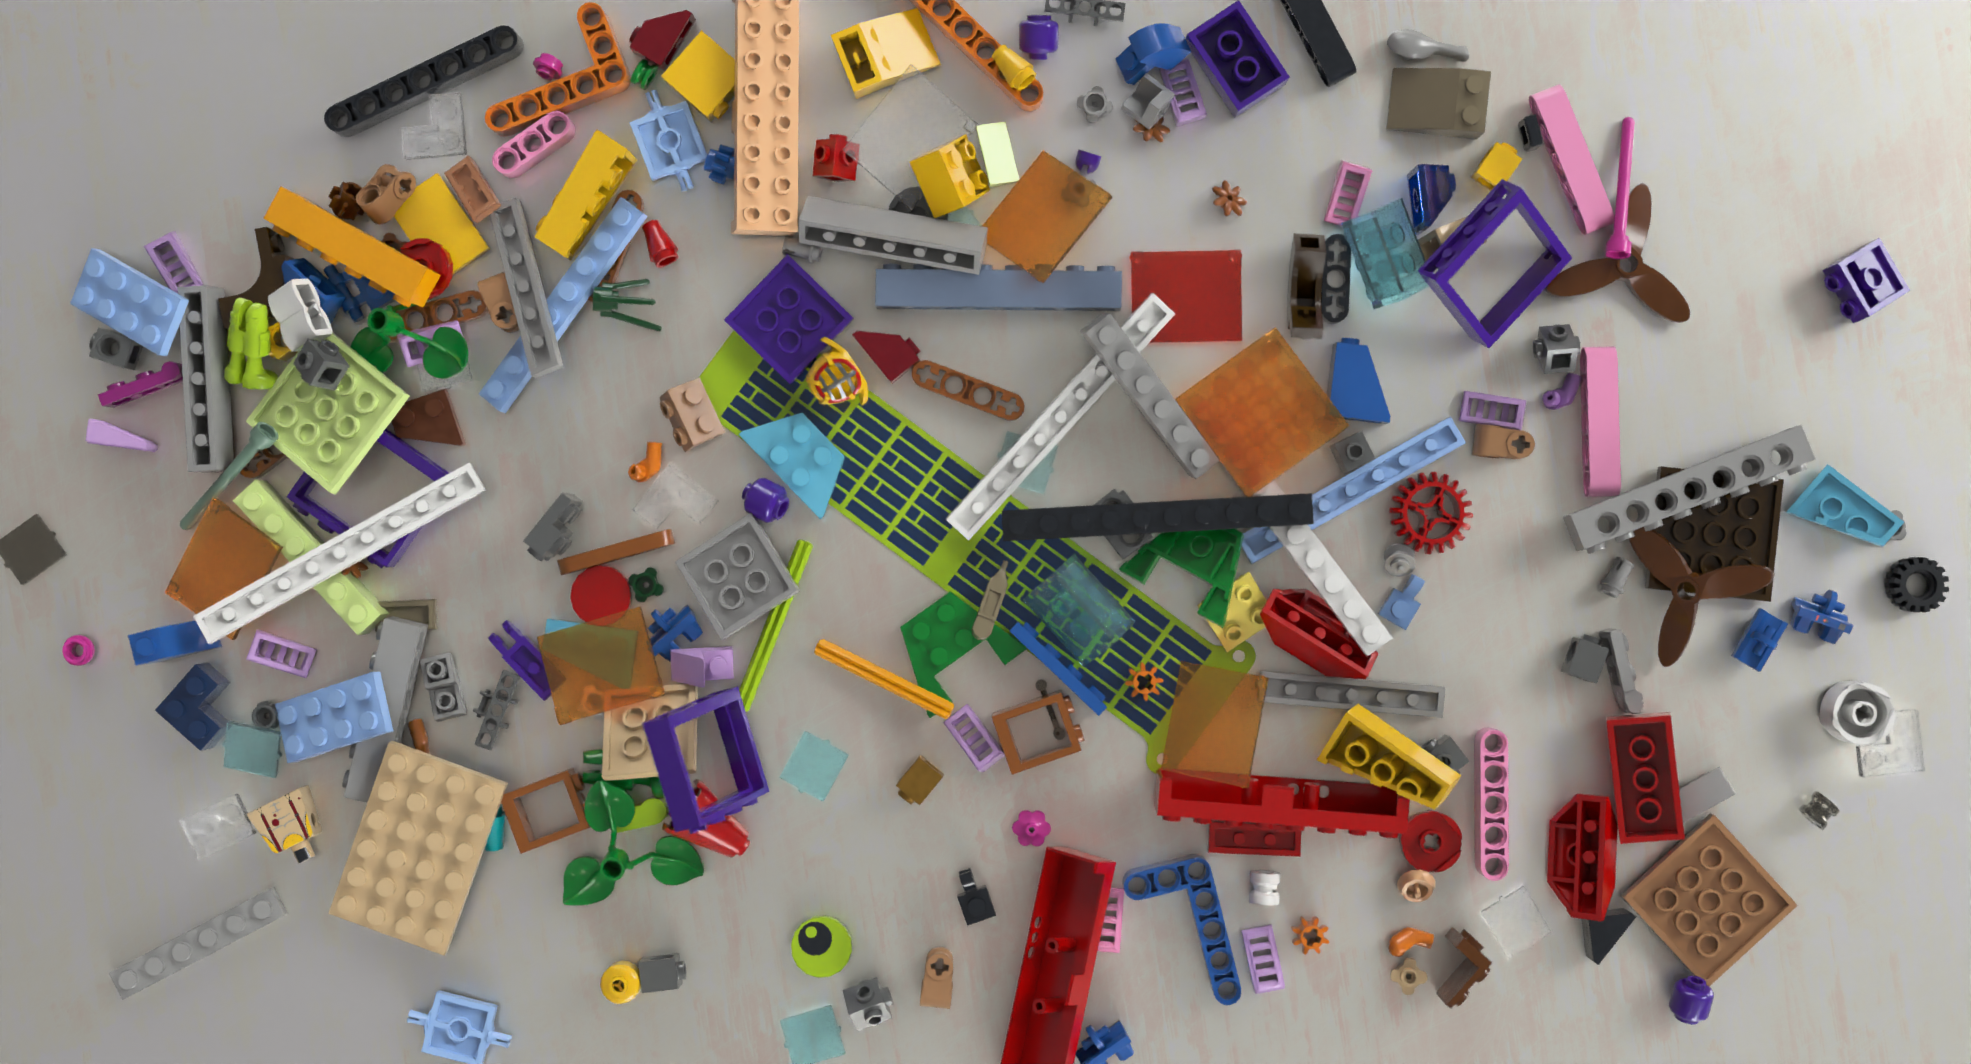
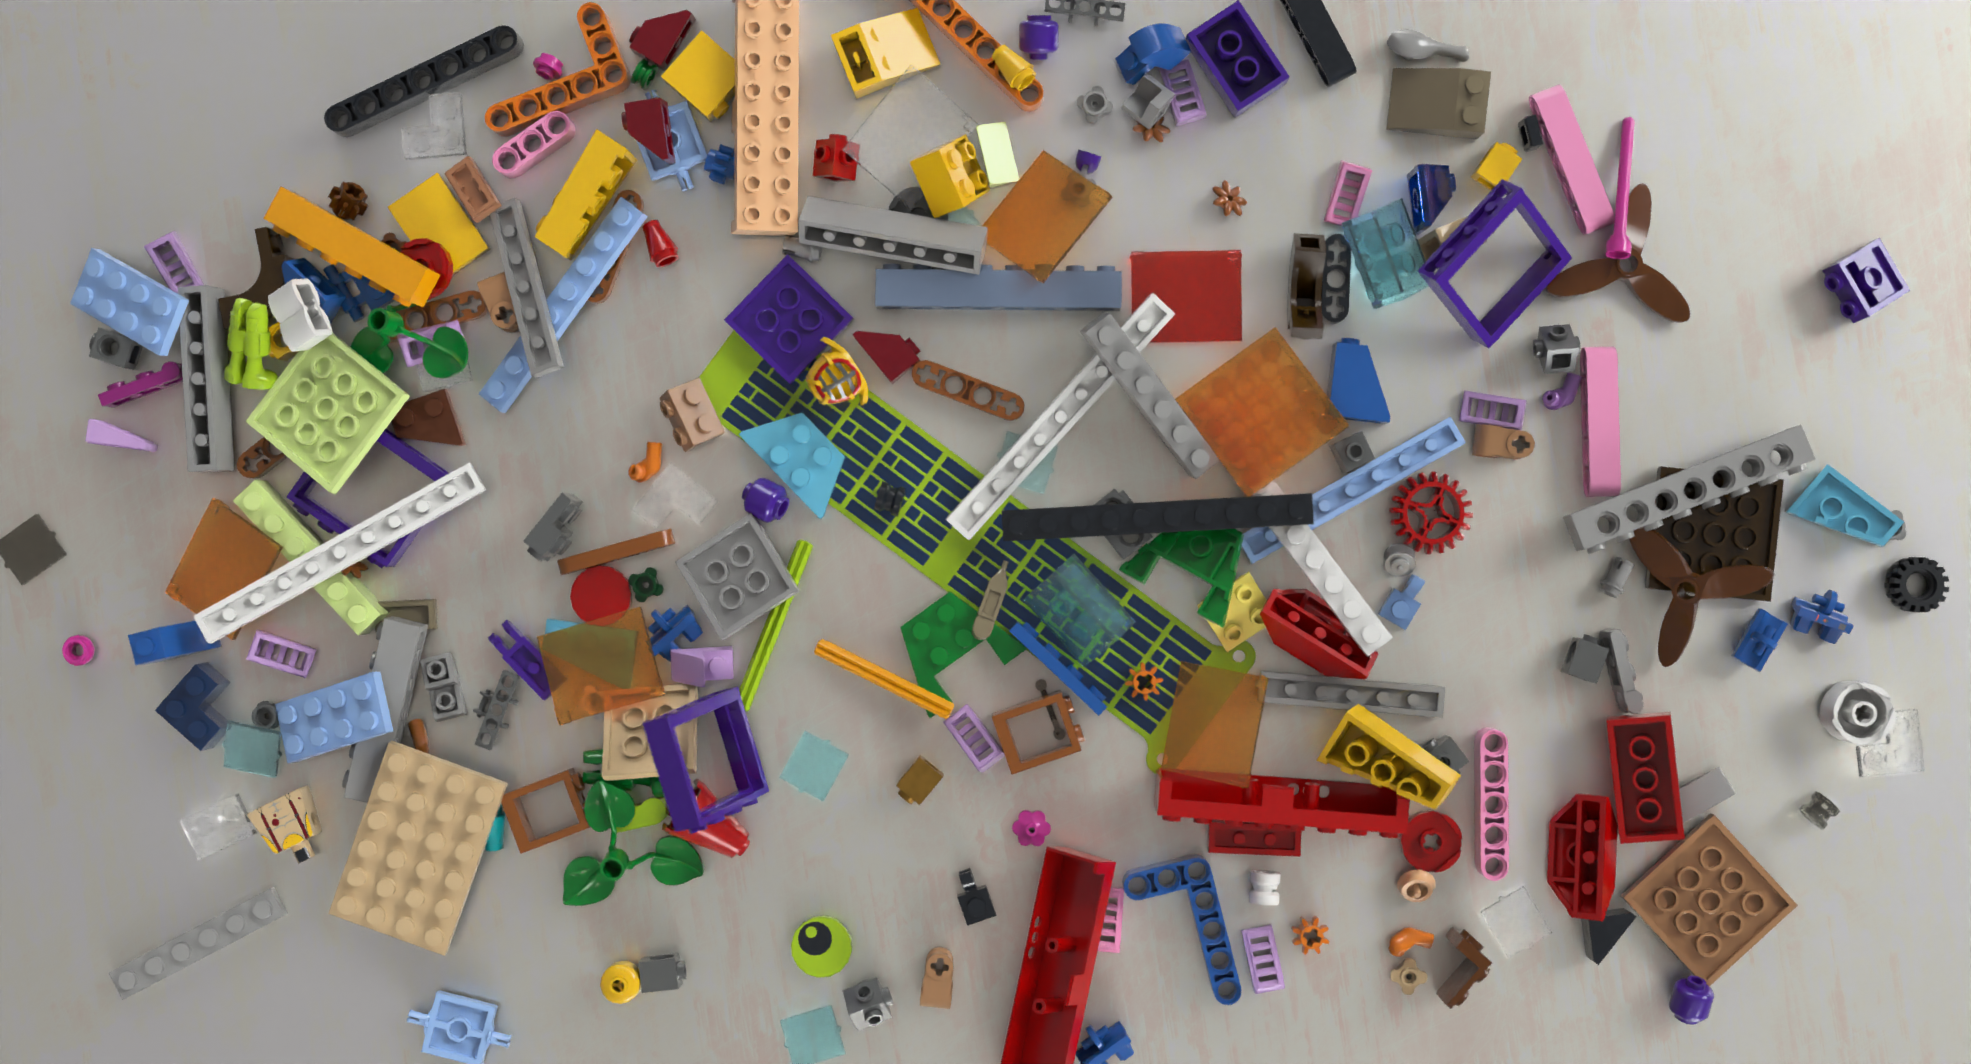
sand green piece [180,422,279,530] -> none
dark grey brick [293,339,349,390] -> none
medium nougat piece [356,164,416,225] -> none
dark green plant [593,279,662,331] -> none
none -> dark red slope [621,97,676,164]
none -> black wheel [874,481,906,517]

